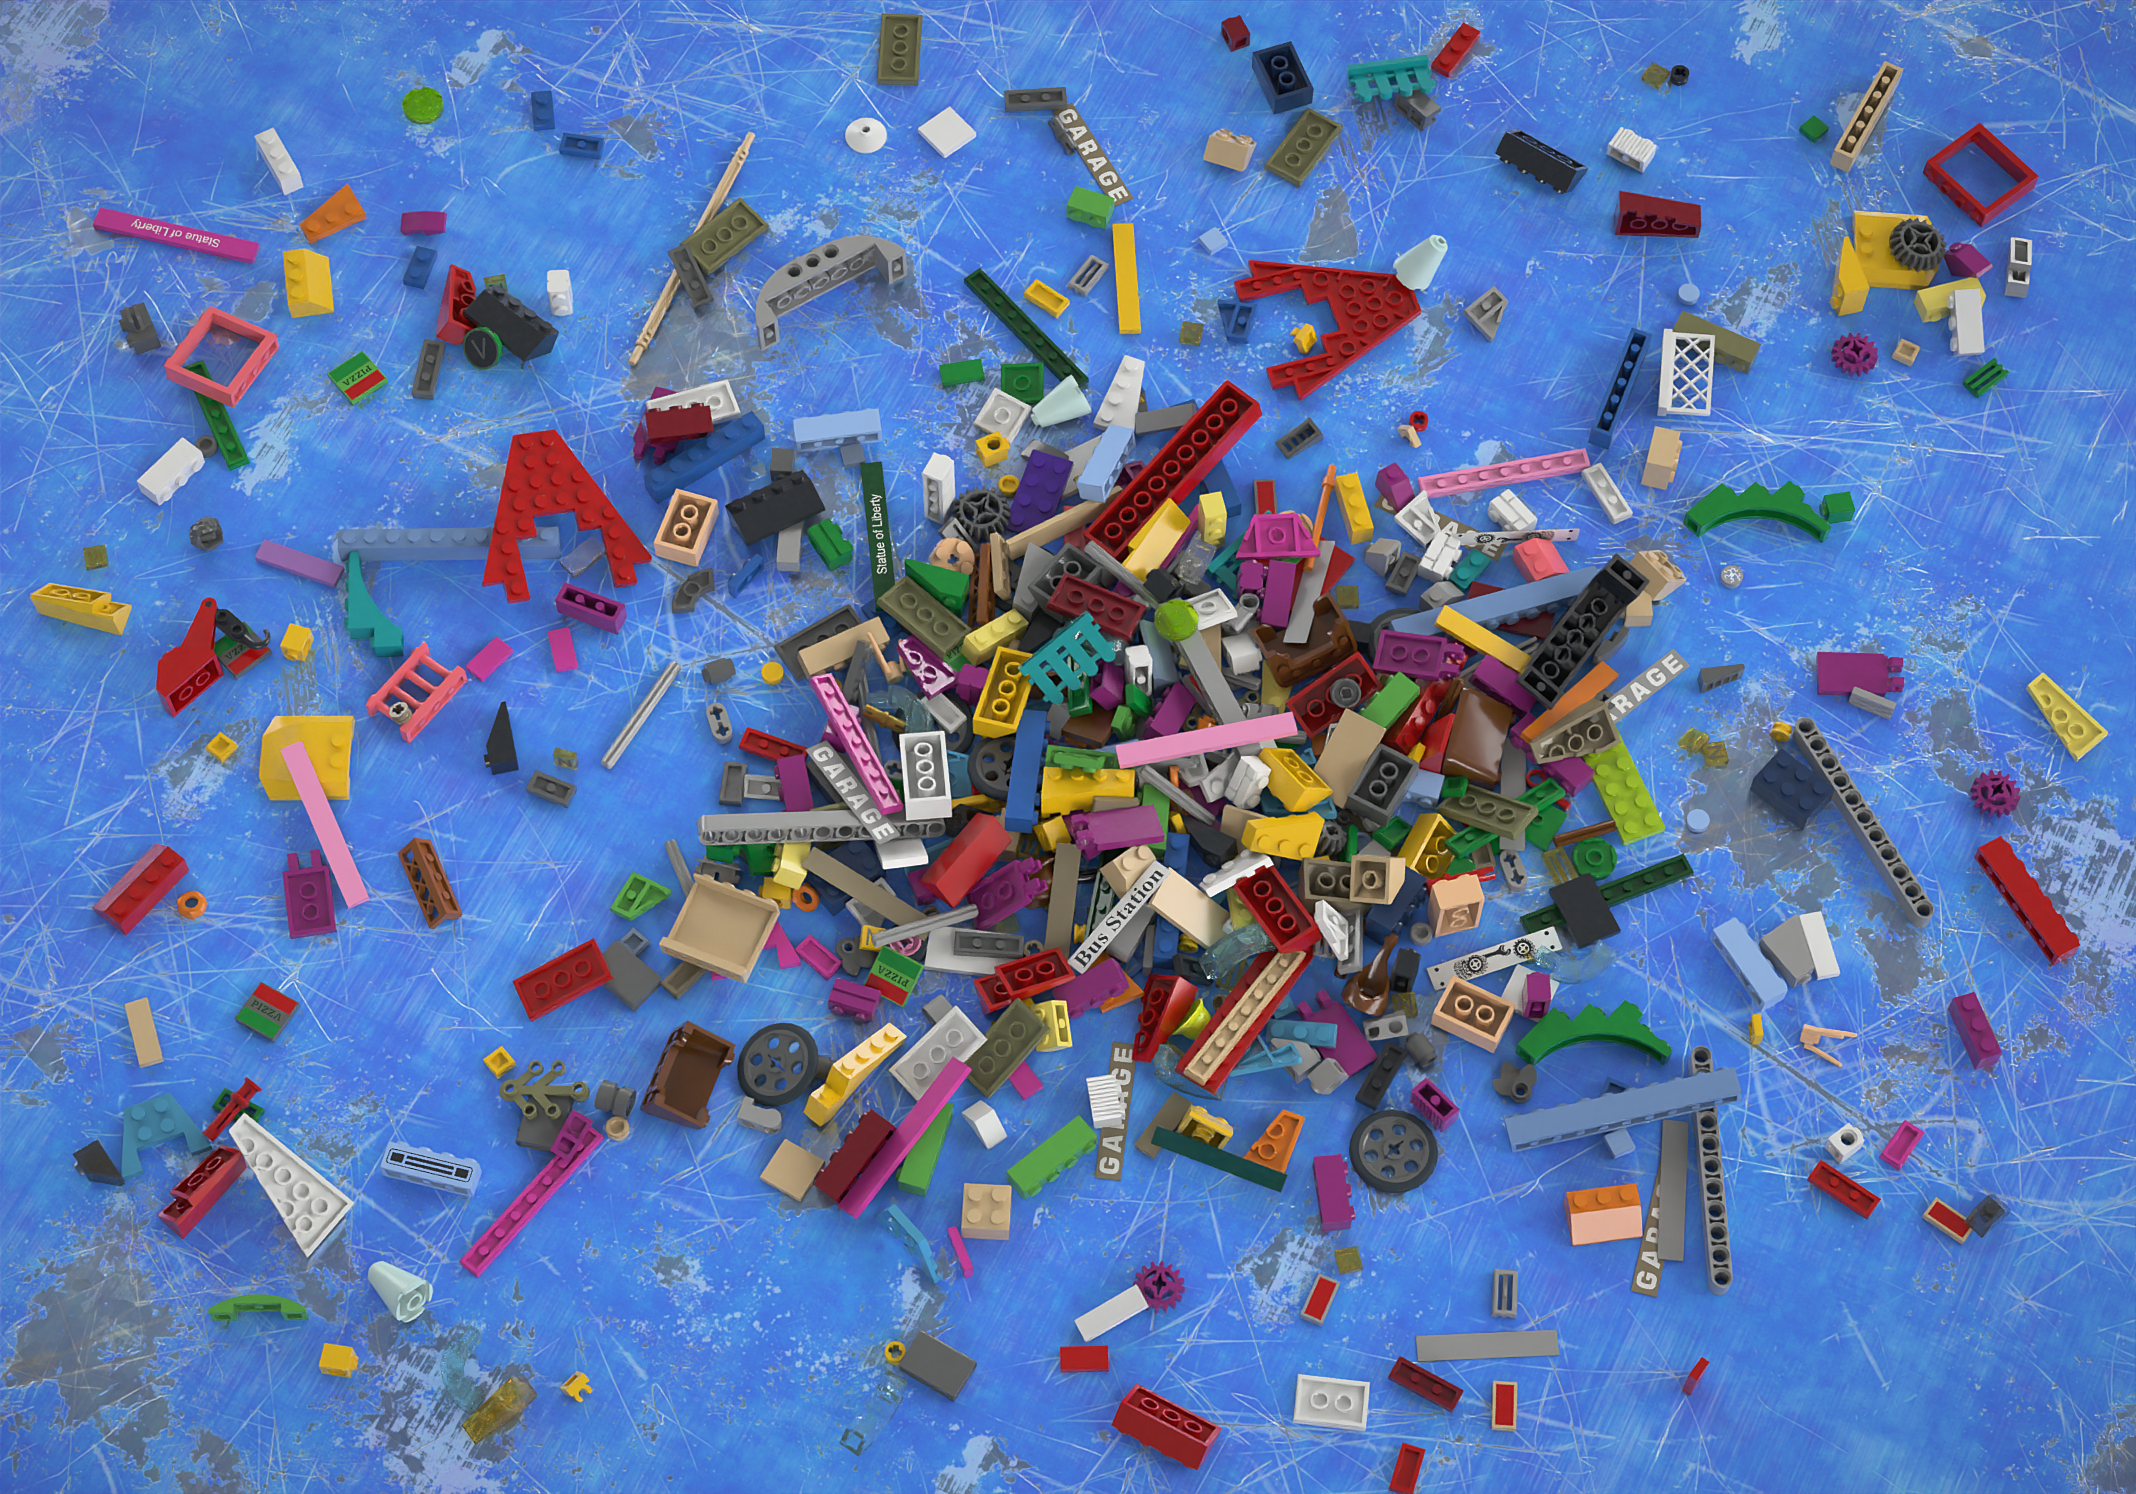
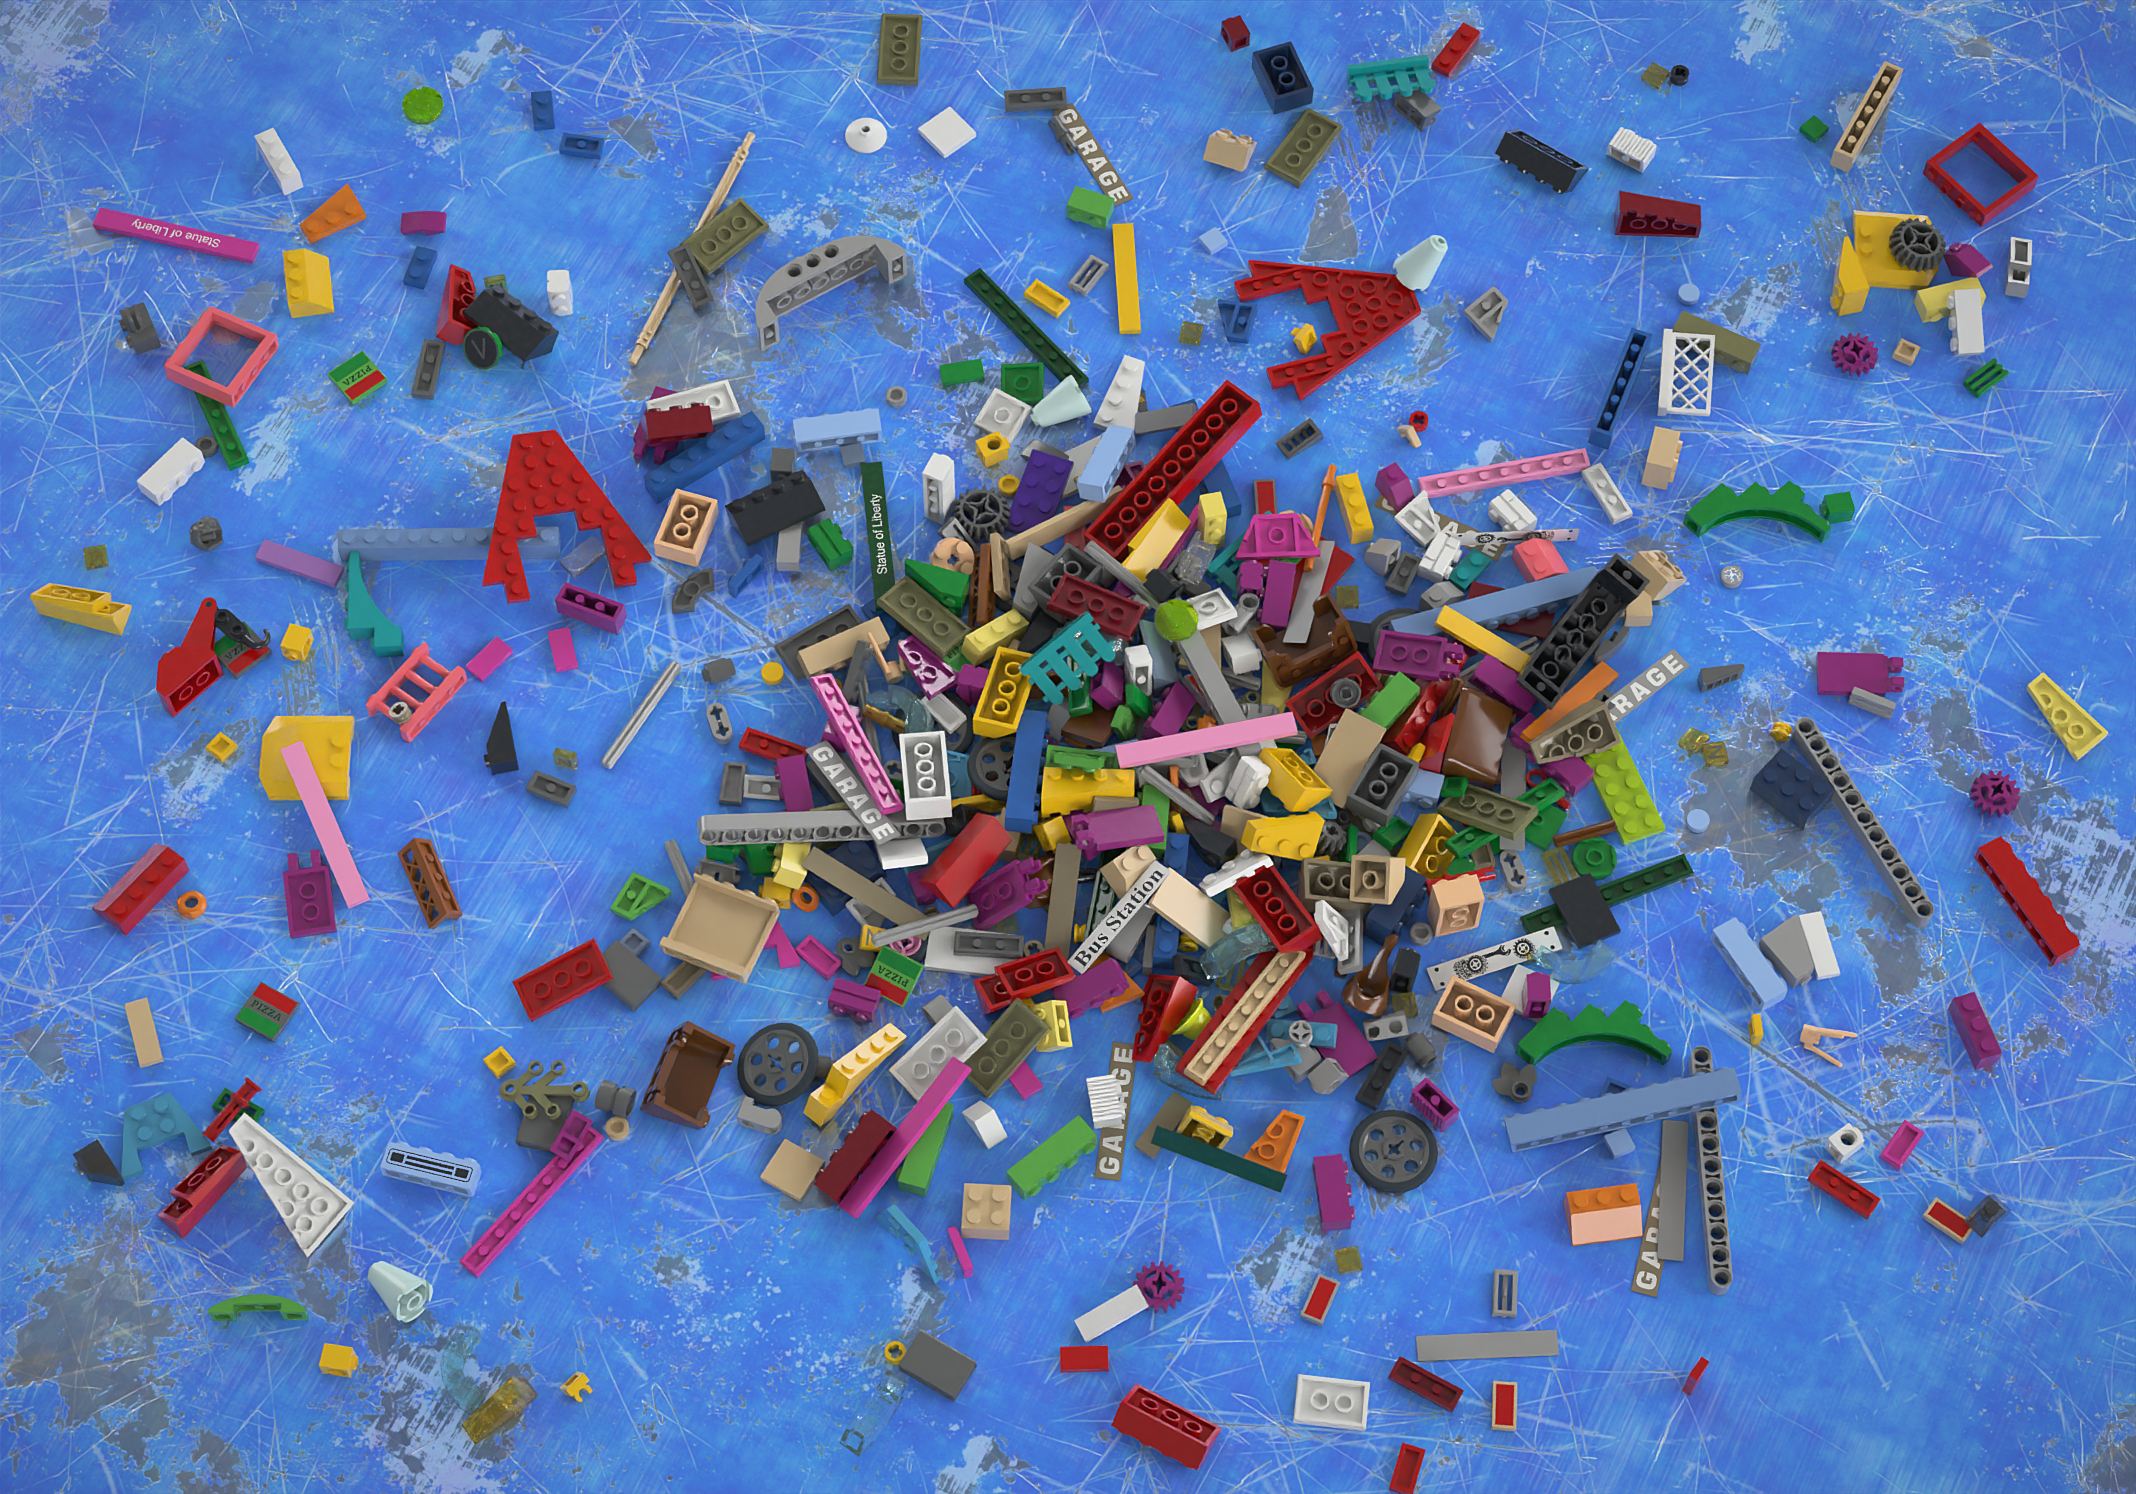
none -> light grey tile [886,386,907,408]
none -> light grey wheel [1289,1020,1313,1048]

